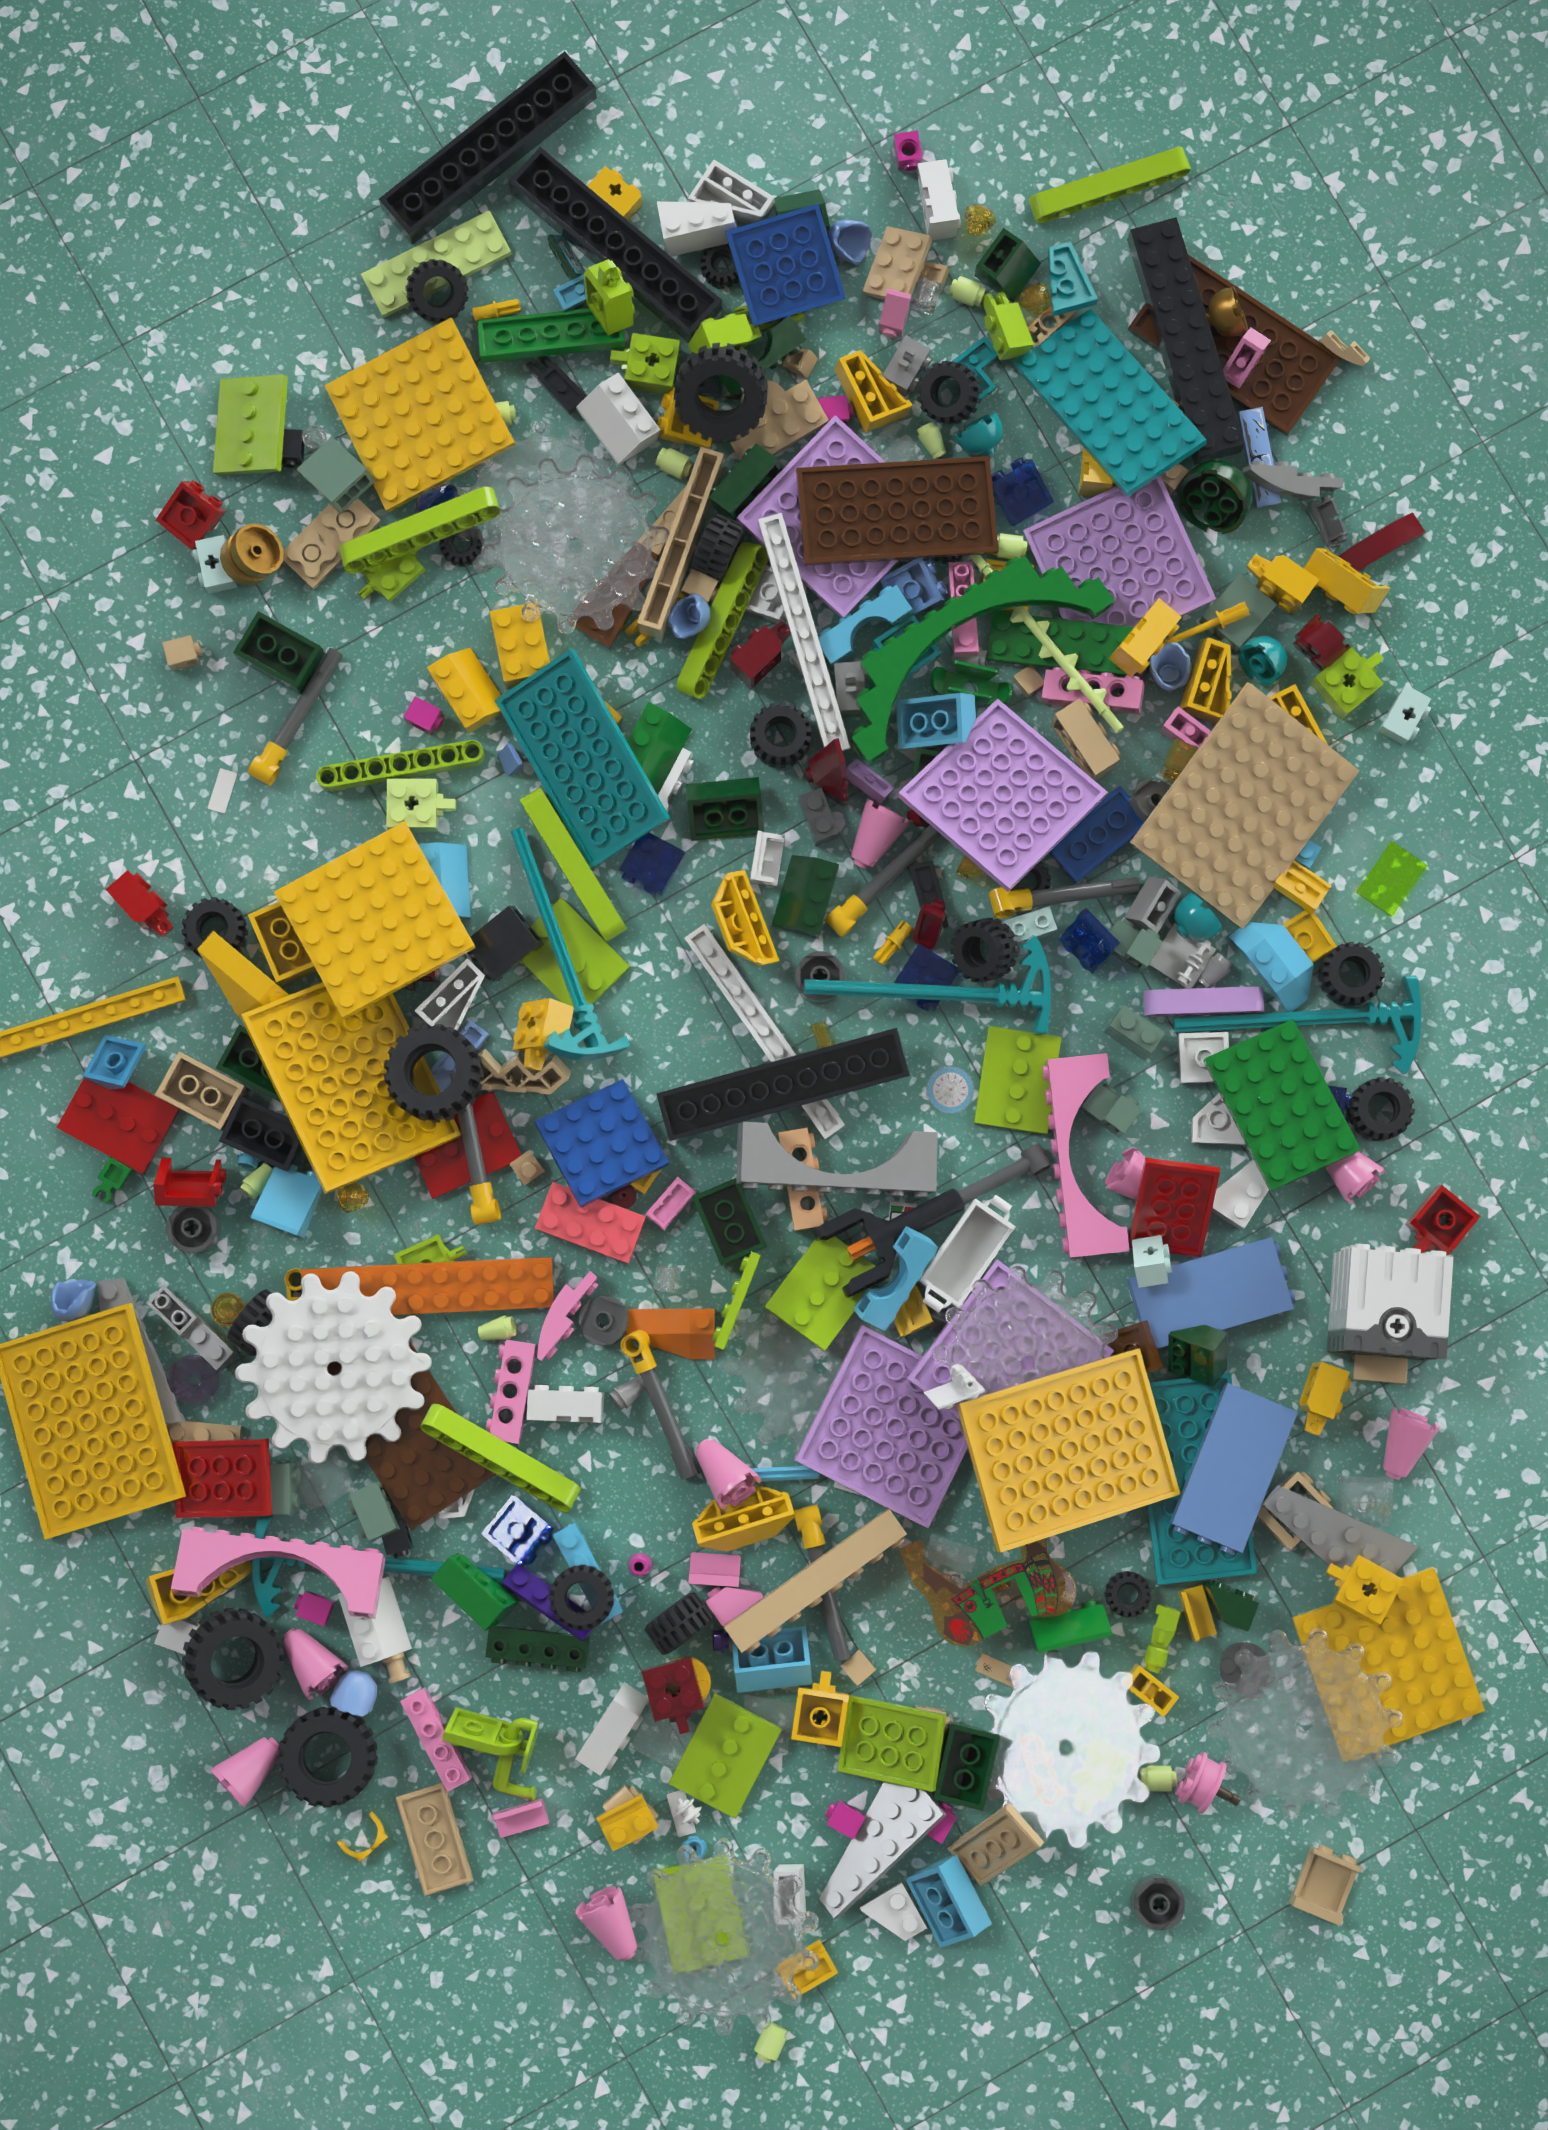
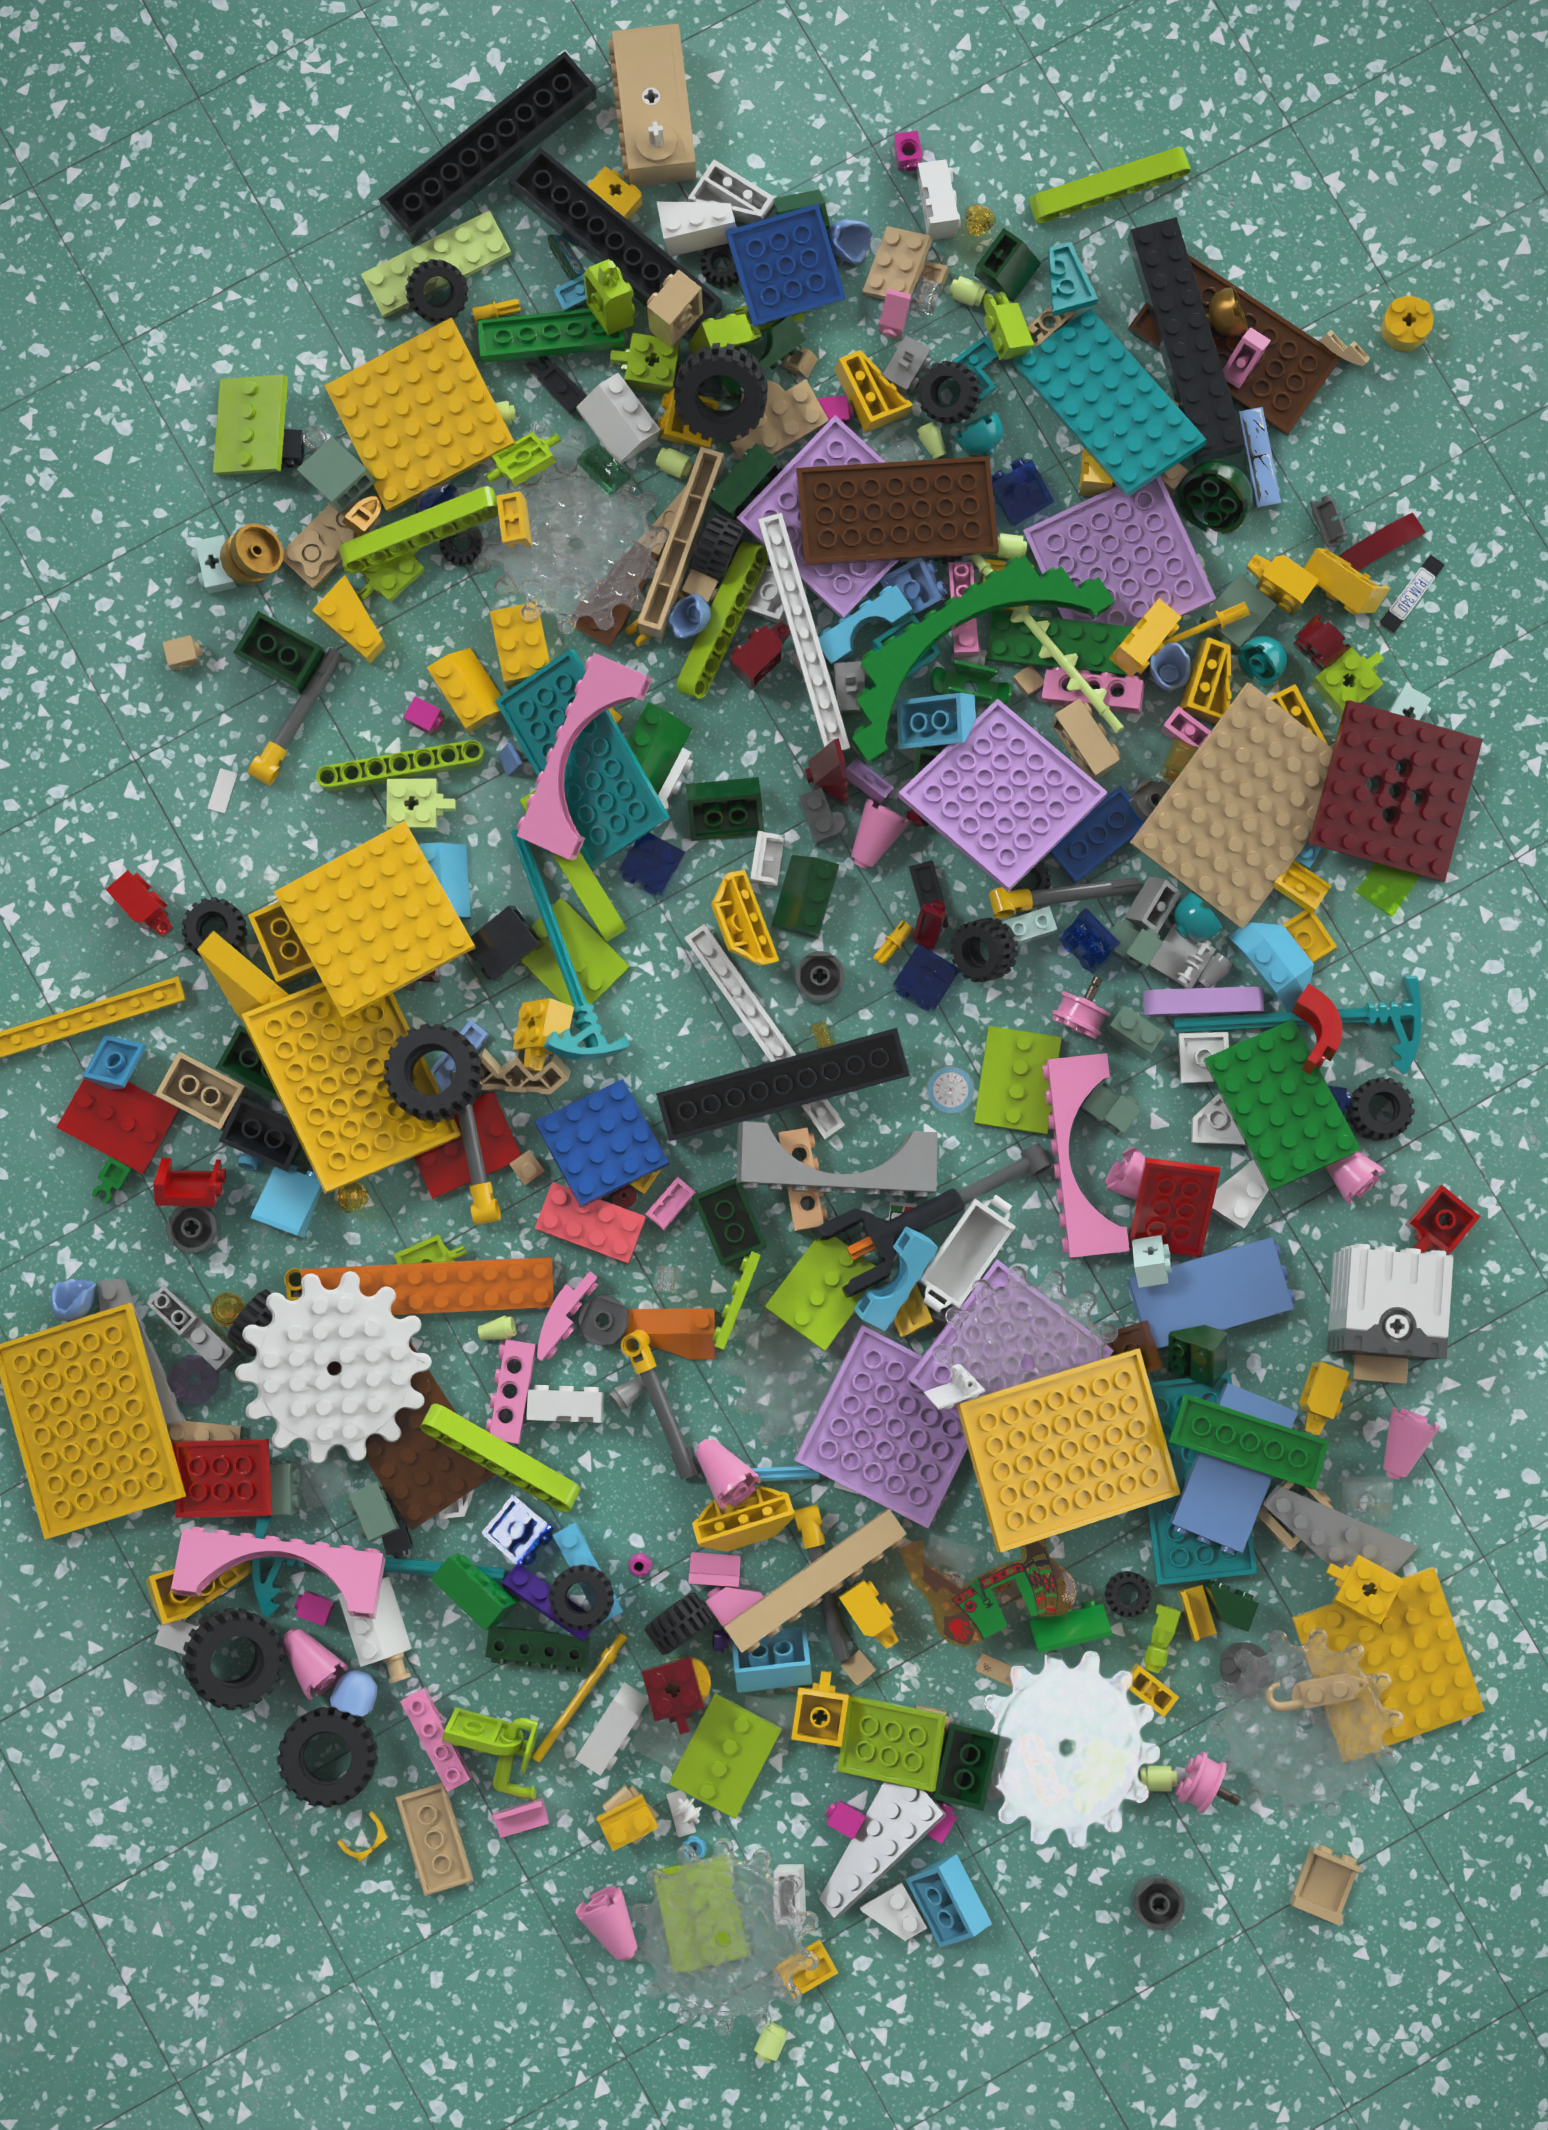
red plate [155,480,226,550] -> none
bright pink cone [210,1737,280,1808] -> none
yellowish green cone [239,1163,273,1200] -> none
white wedge [415,958,485,1030] -> none
black tyre [750,702,811,768] -> none
teal piece [803,935,1051,1034] -> none
dark grey piece [824,825,941,938] -> none
tan piece [947,1803,1044,1886] -> none
clear yellow cone [956,856,984,880] -> none
clear yellow cone [1019,282,1050,314] -> none
light grey slope [1243,461,1343,500] -> none
black tyre [1318,942,1385,1007] -> none
none -> yellow wedge [312,575,386,664]
none -> plate [342,496,381,536]
none -> lime plate [485,432,561,487]
none -> yellow hinge [496,491,532,549]
none -> bright pink arch [517,653,653,860]
none -> yellow bar [532,1632,628,1763]
none -> clear green slope [577,443,632,495]
none -> tan piece [608,23,696,187]
none -> tan brick [647,270,703,349]
none -> yellow hinge [838,1578,899,1649]
none -> bright pink wheel [1051,976,1111,1039]
none -> green plate [1169,1394,1330,1490]
none -> tan plate [1266,1672,1368,1712]
none -> red arch [1291,983,1342,1074]
none -> dark red plate [1308,700,1483,882]
none -> sticker [1380,555,1445,633]
none -> yellow brick [1381,296,1433,352]

